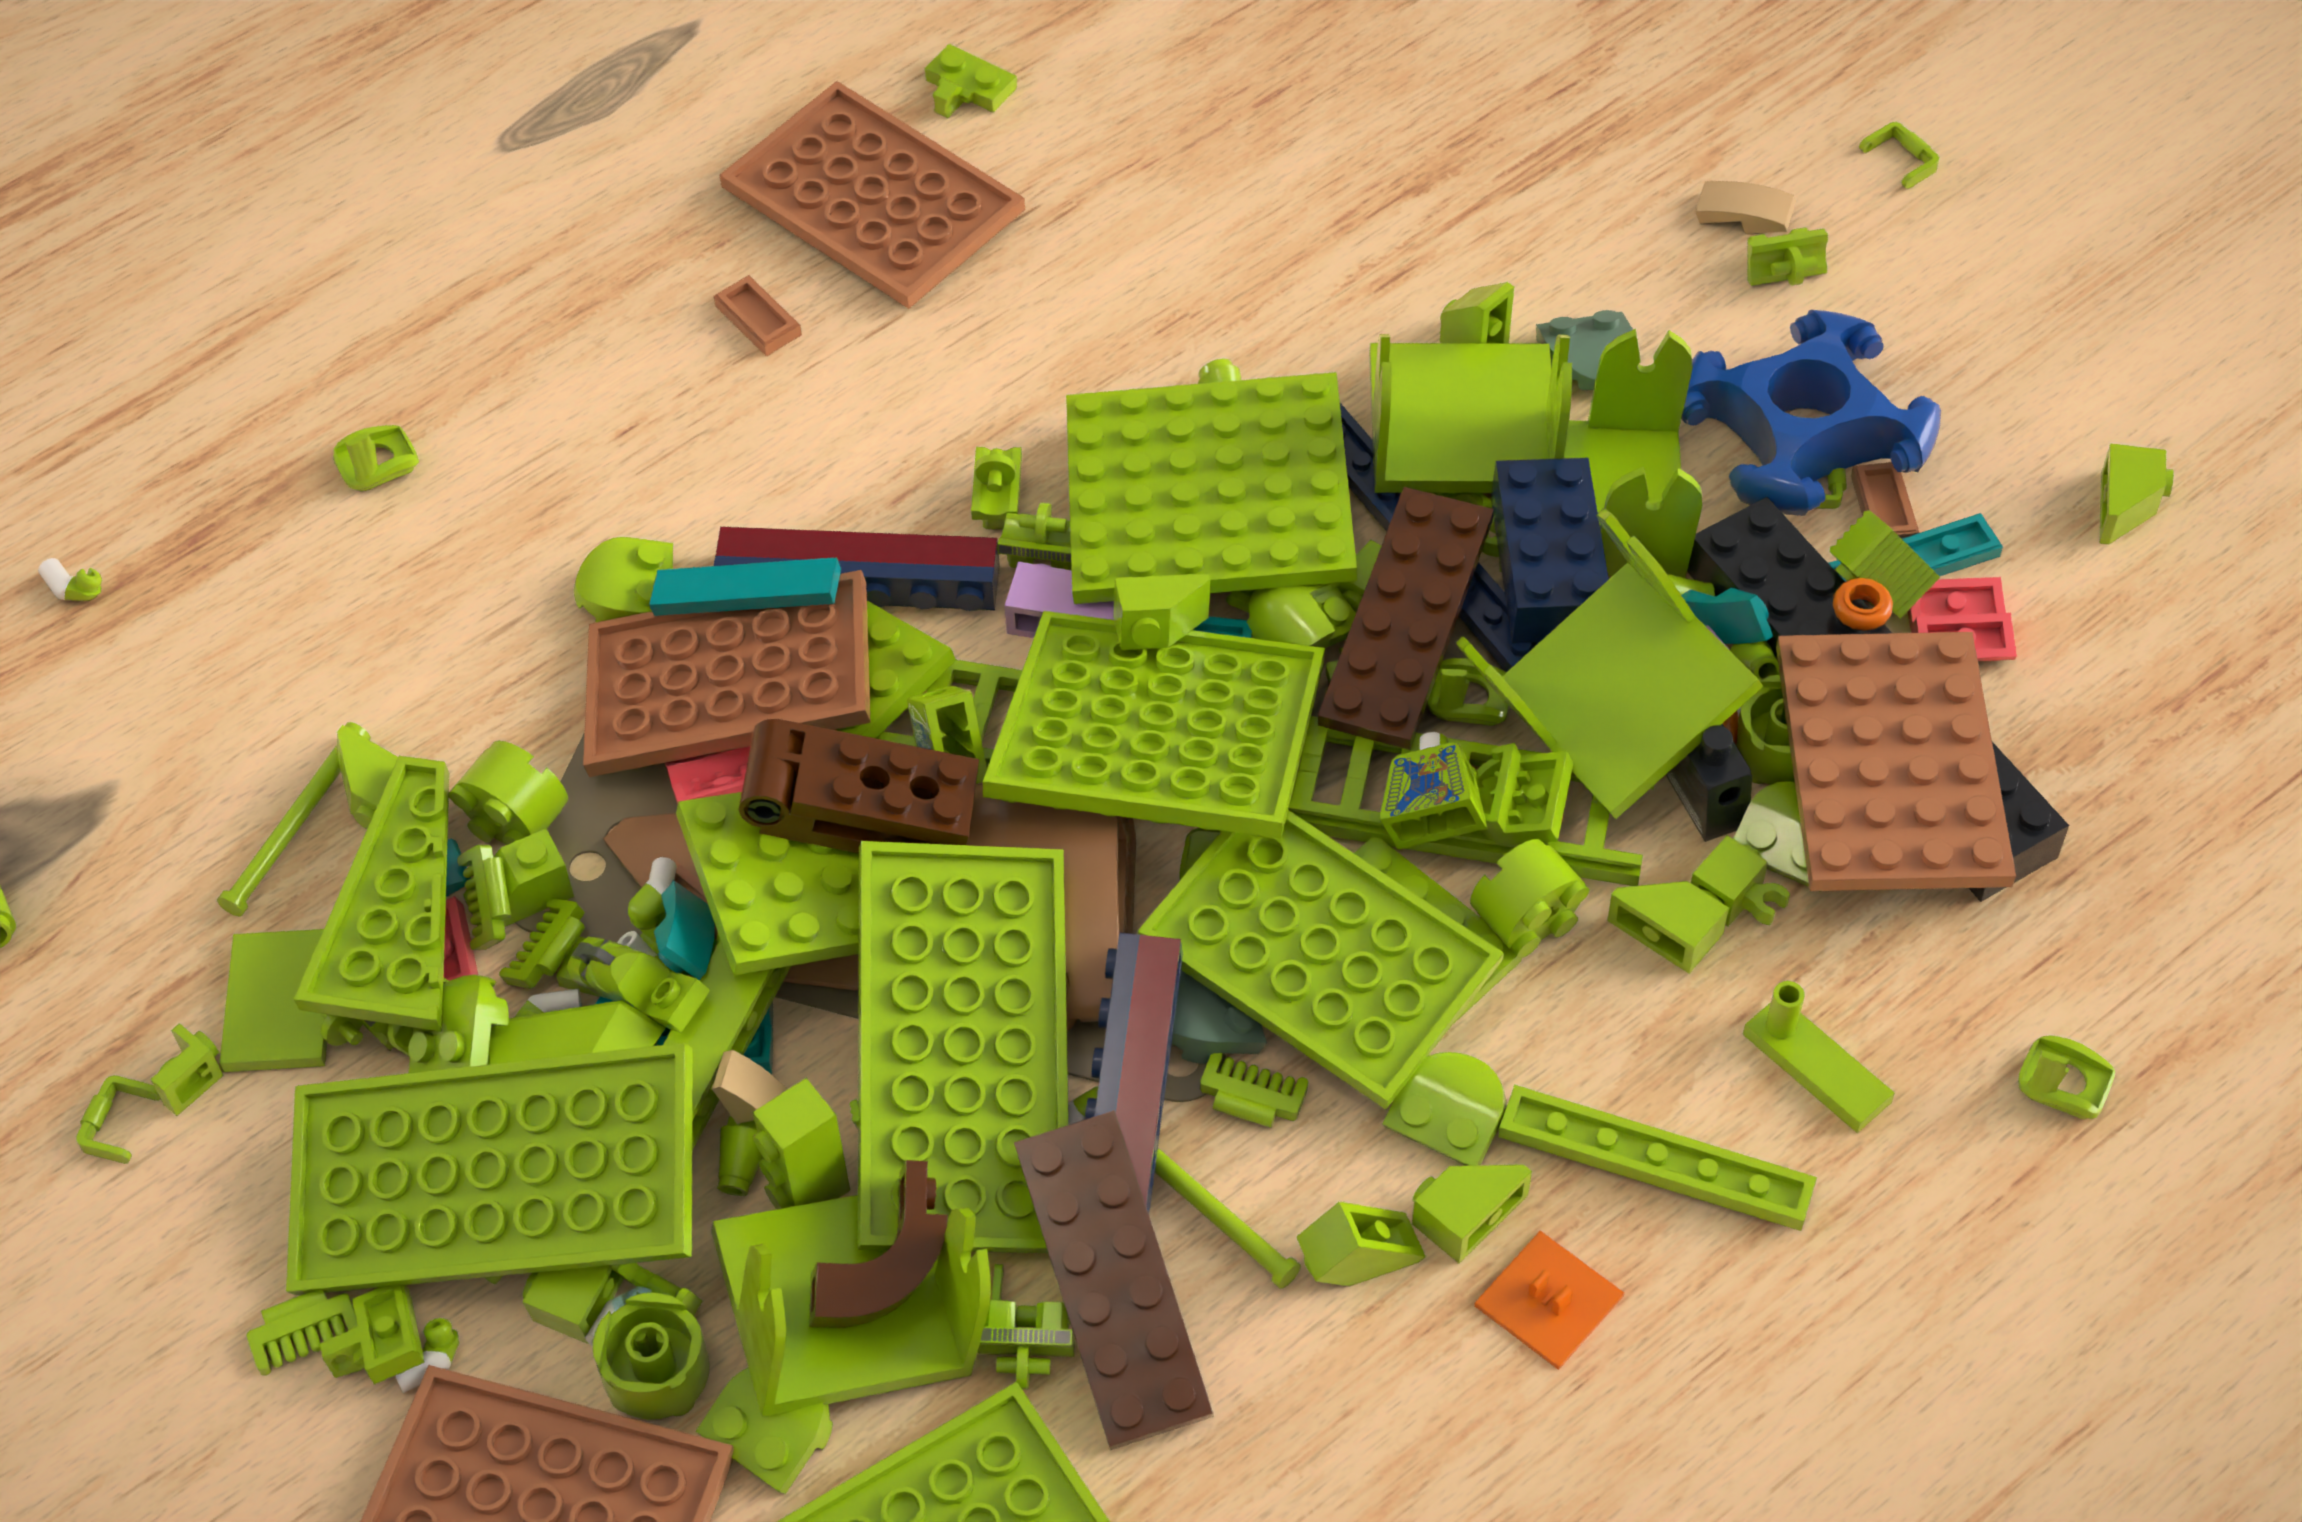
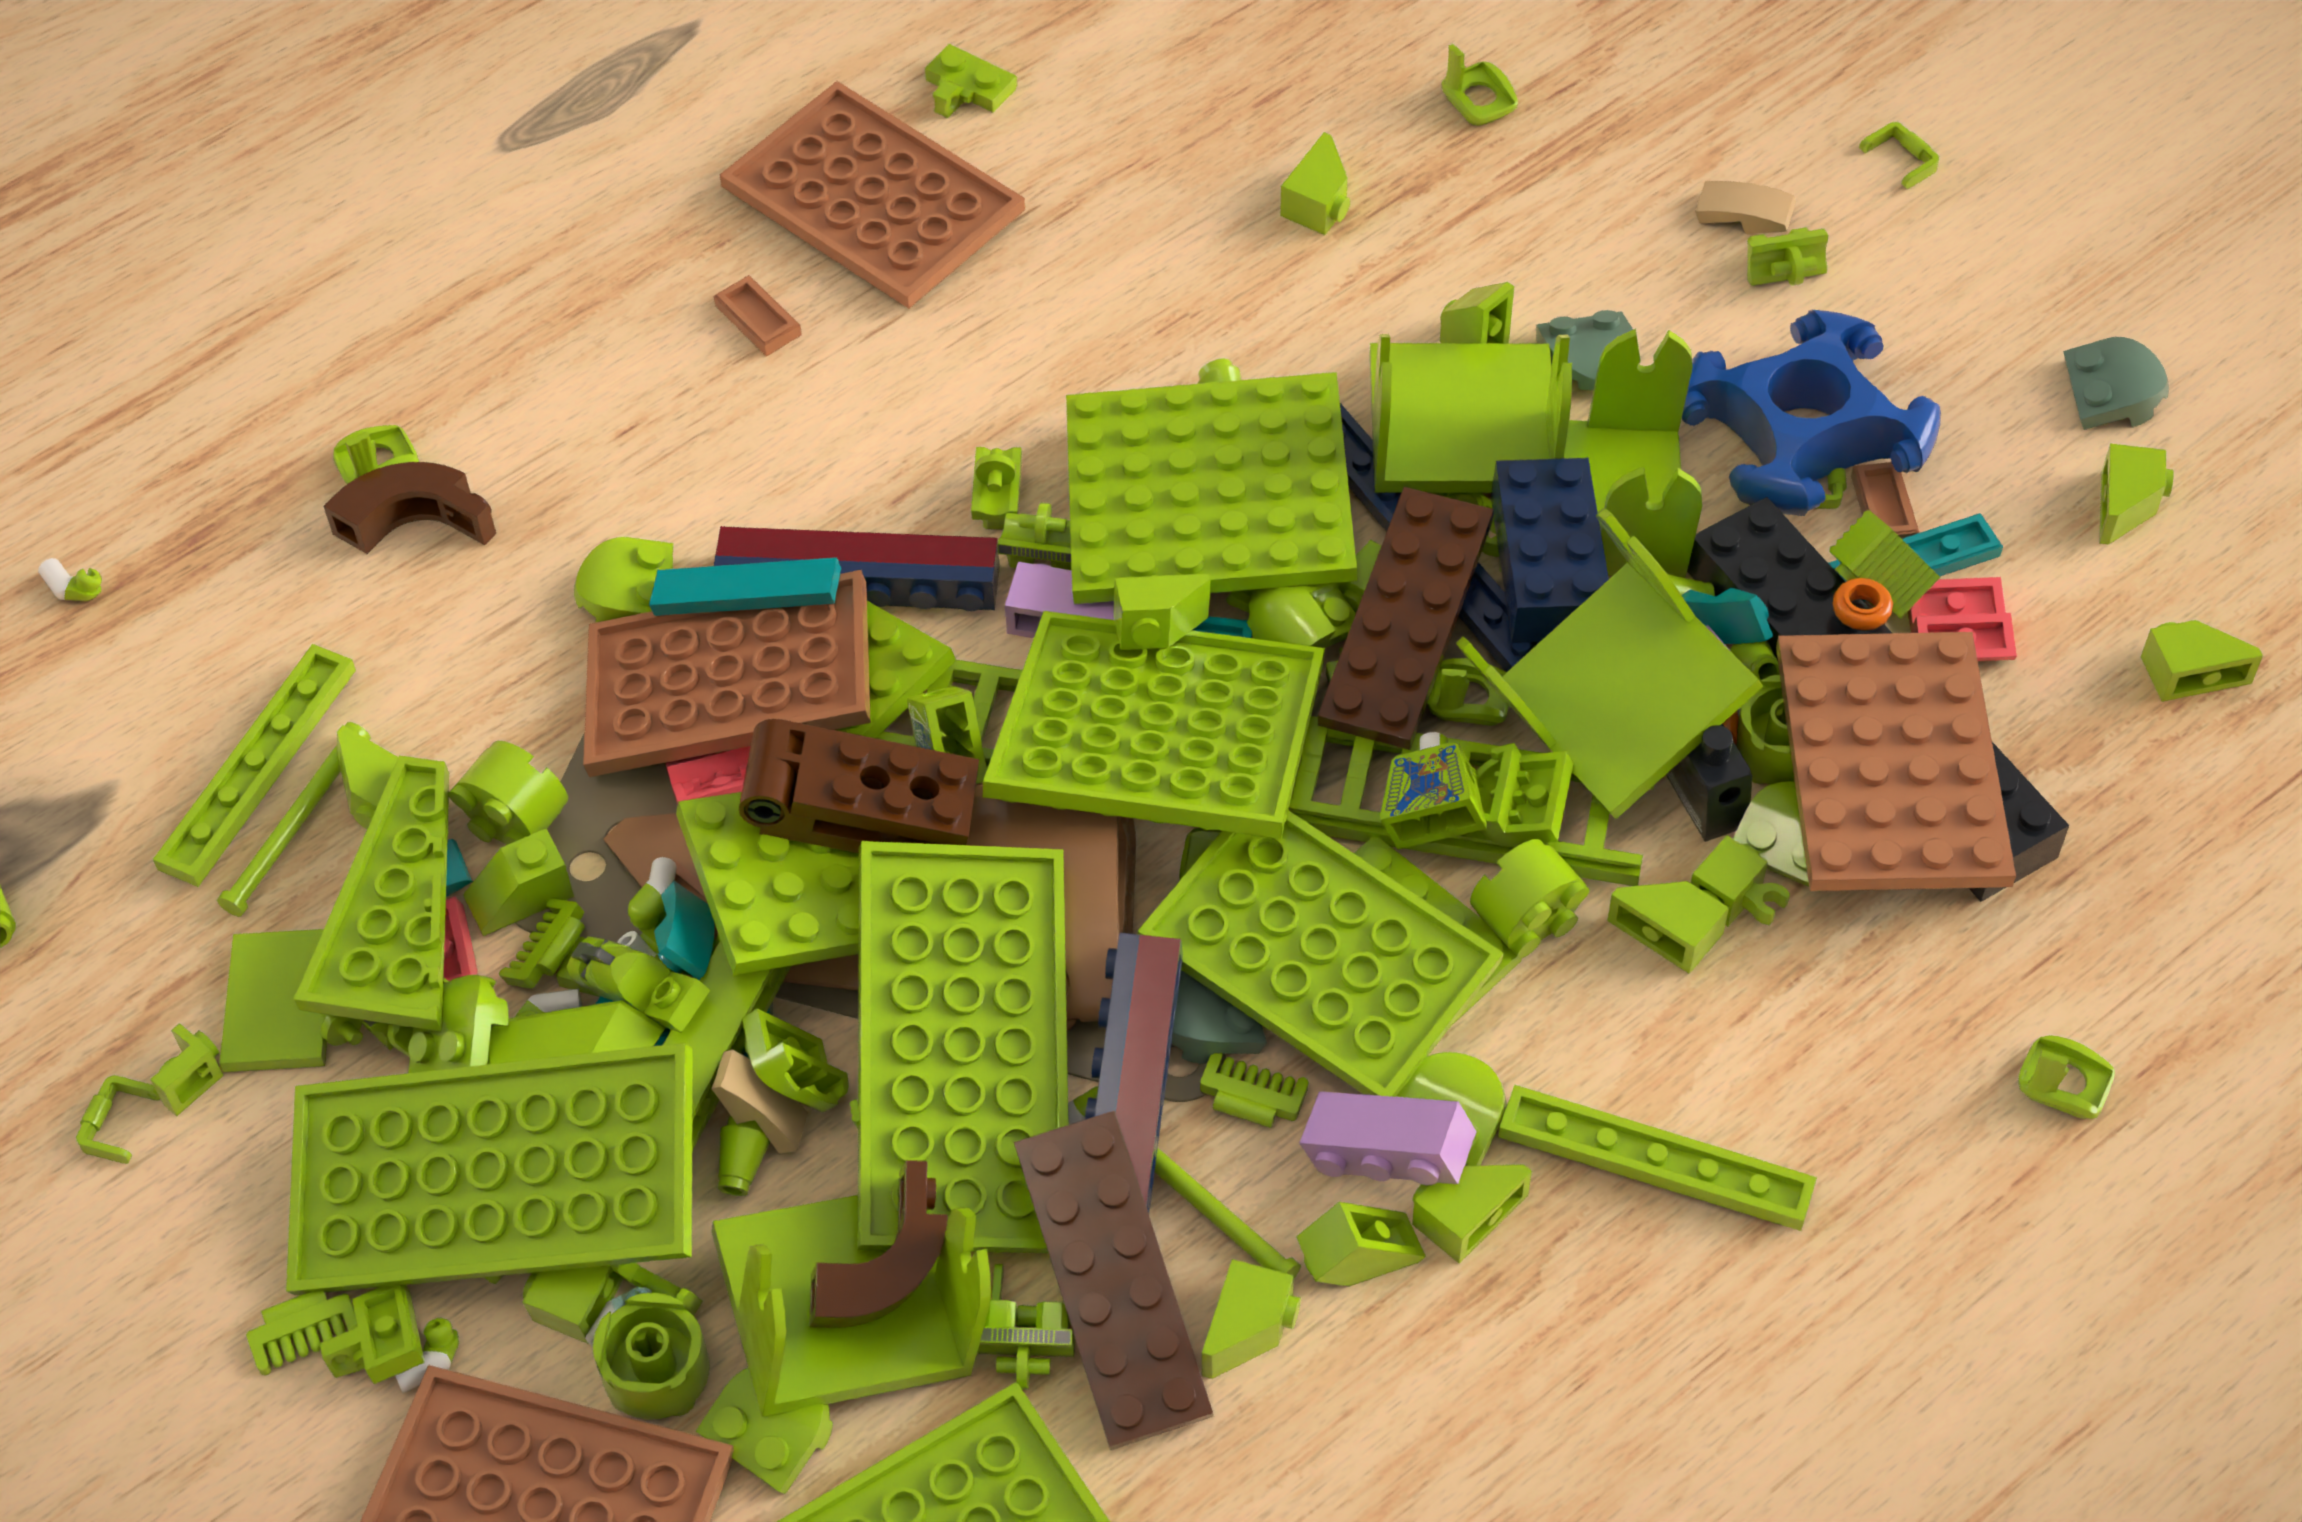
lime piece [457,845,511,950] -> none
lime brick [753,1078,850,1209] -> none
orange piece [1474,1231,1624,1370] -> none
lime piece [1743,981,1895,1133] -> none
none -> lime plate [153,644,356,887]
none -> reddish brown arch [323,462,497,554]
none -> lime slope [742,1008,849,1113]
none -> lime slope [1202,1259,1301,1379]
none -> lime slope [1280,132,1350,235]
none -> lavender brick [1300,1091,1477,1185]
none -> lime piece [1441,44,1518,126]
none -> sand green slope [2063,337,2169,430]
none -> lime slope [2141,620,2263,702]

